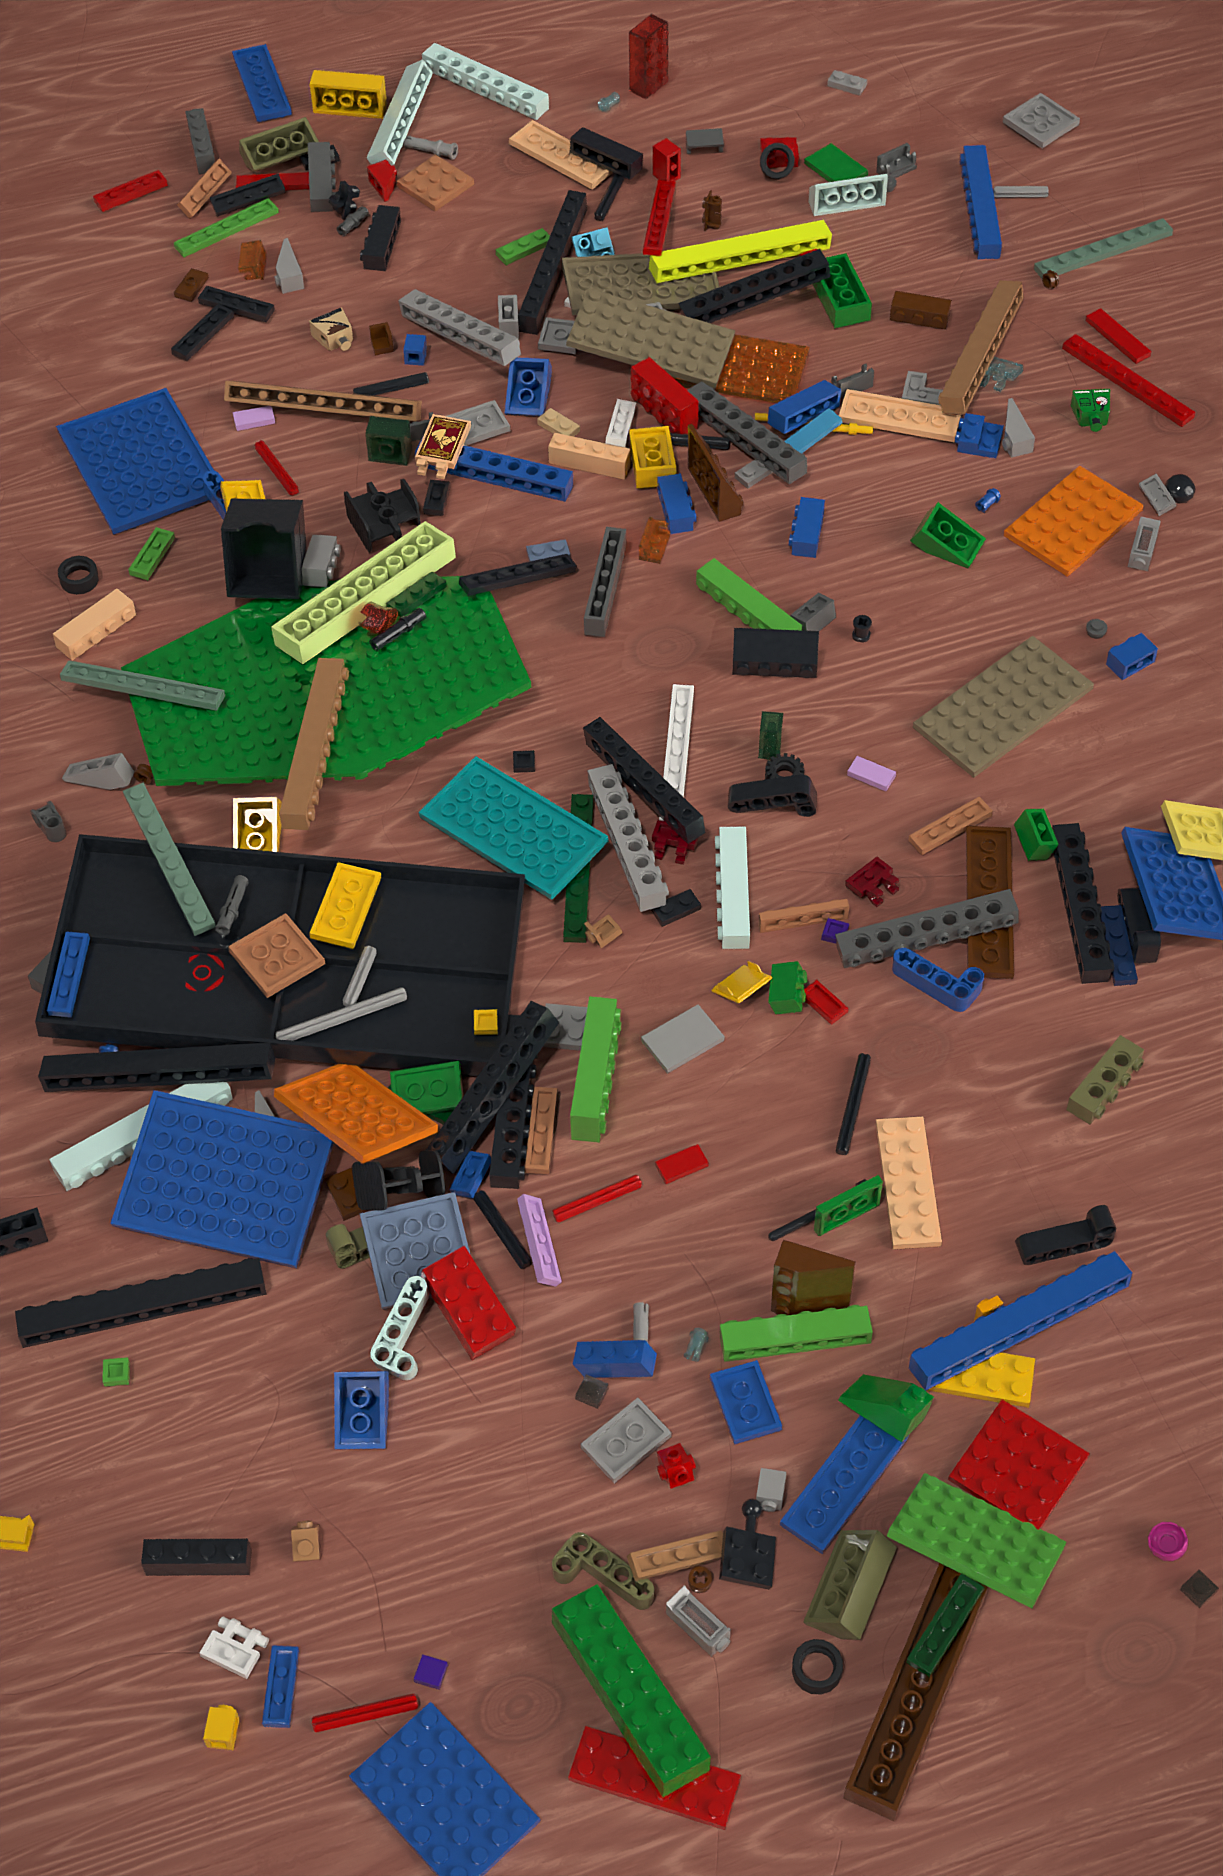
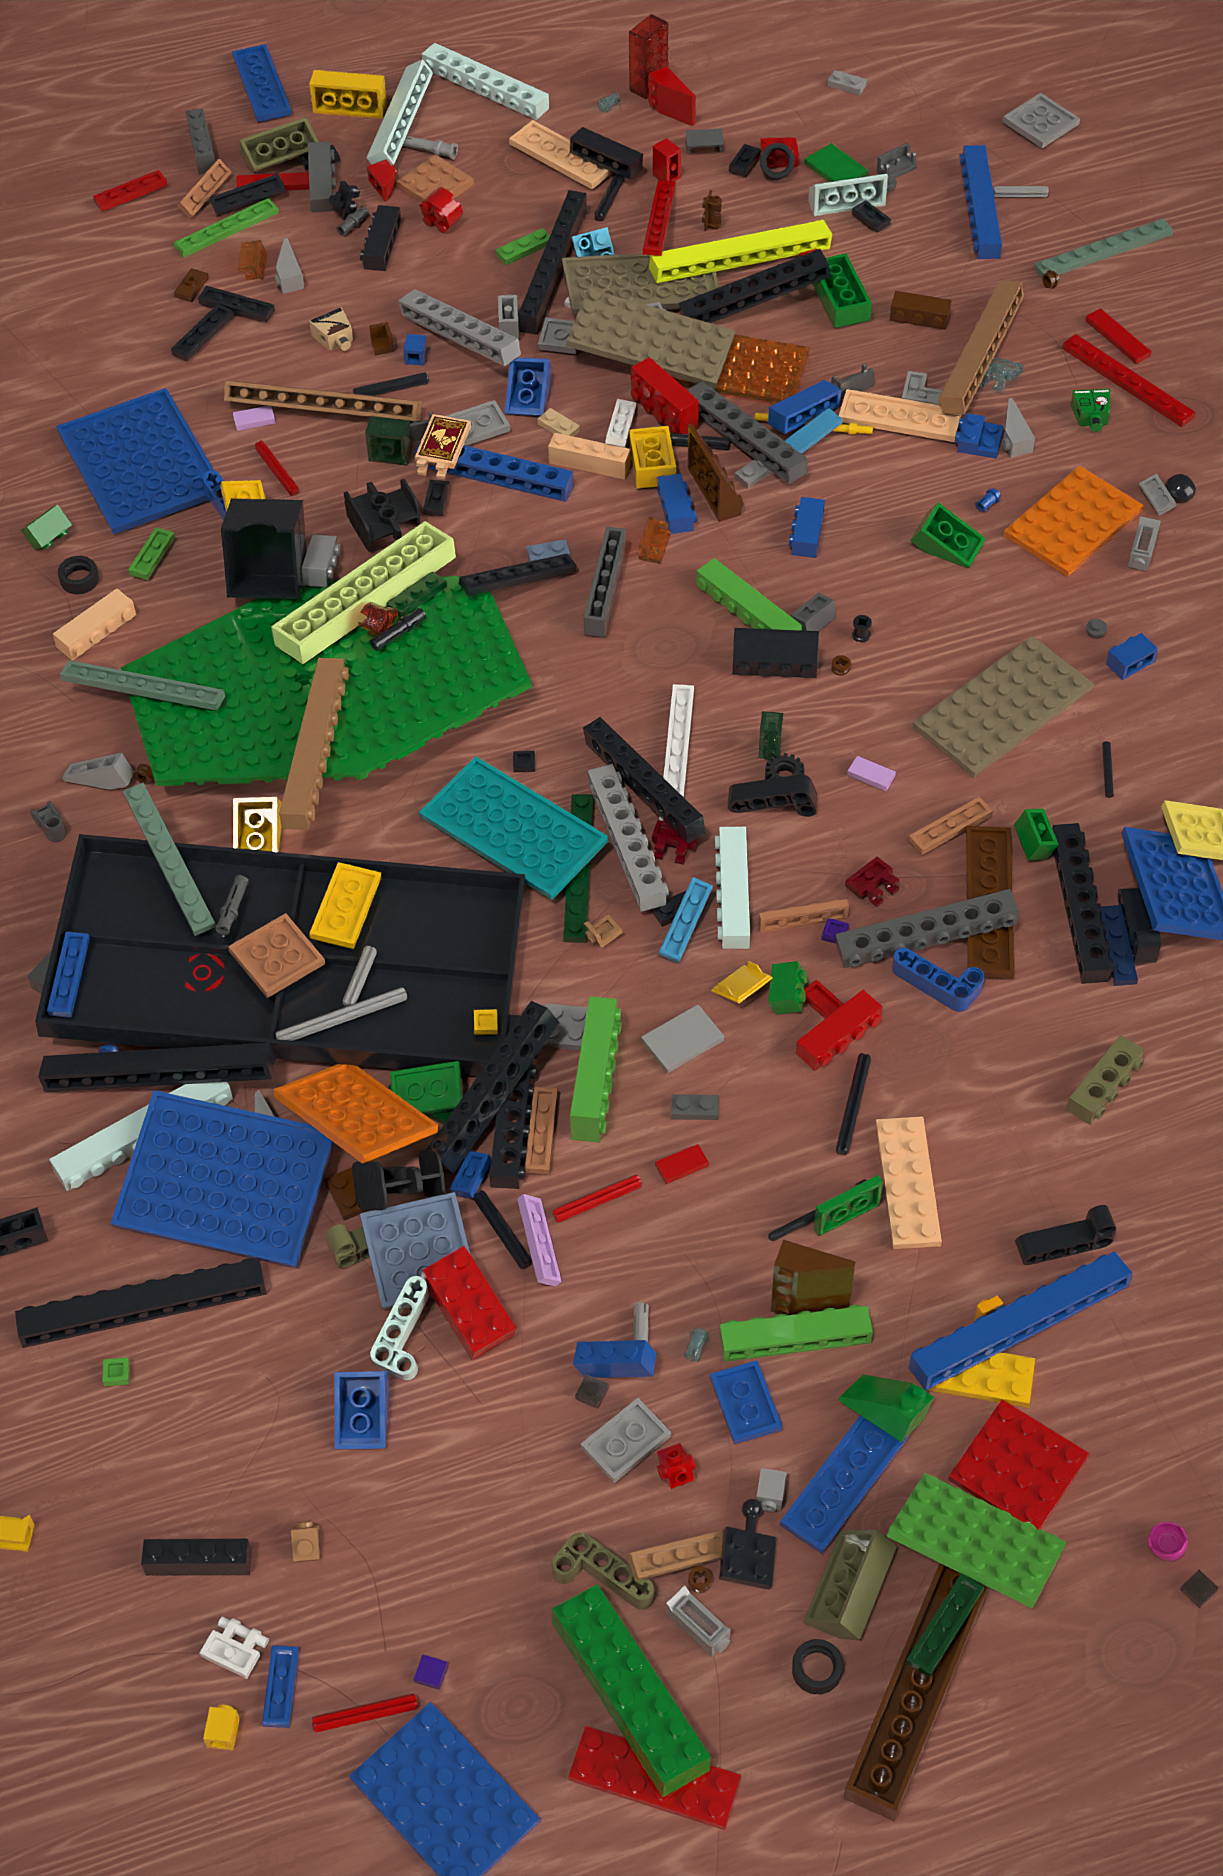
none -> brick [21,505,72,550]
none -> red brick [419,187,463,233]
none -> red slope [648,66,696,126]
none -> dark azure tile [658,877,713,964]
none -> dark grey plate [671,1094,719,1120]
none -> black plate [729,144,761,176]
none -> red brick [796,989,883,1071]
none -> reddish brown bush [831,655,851,676]
none -> black plate [852,200,891,232]
none -> black bar [1102,741,1114,798]

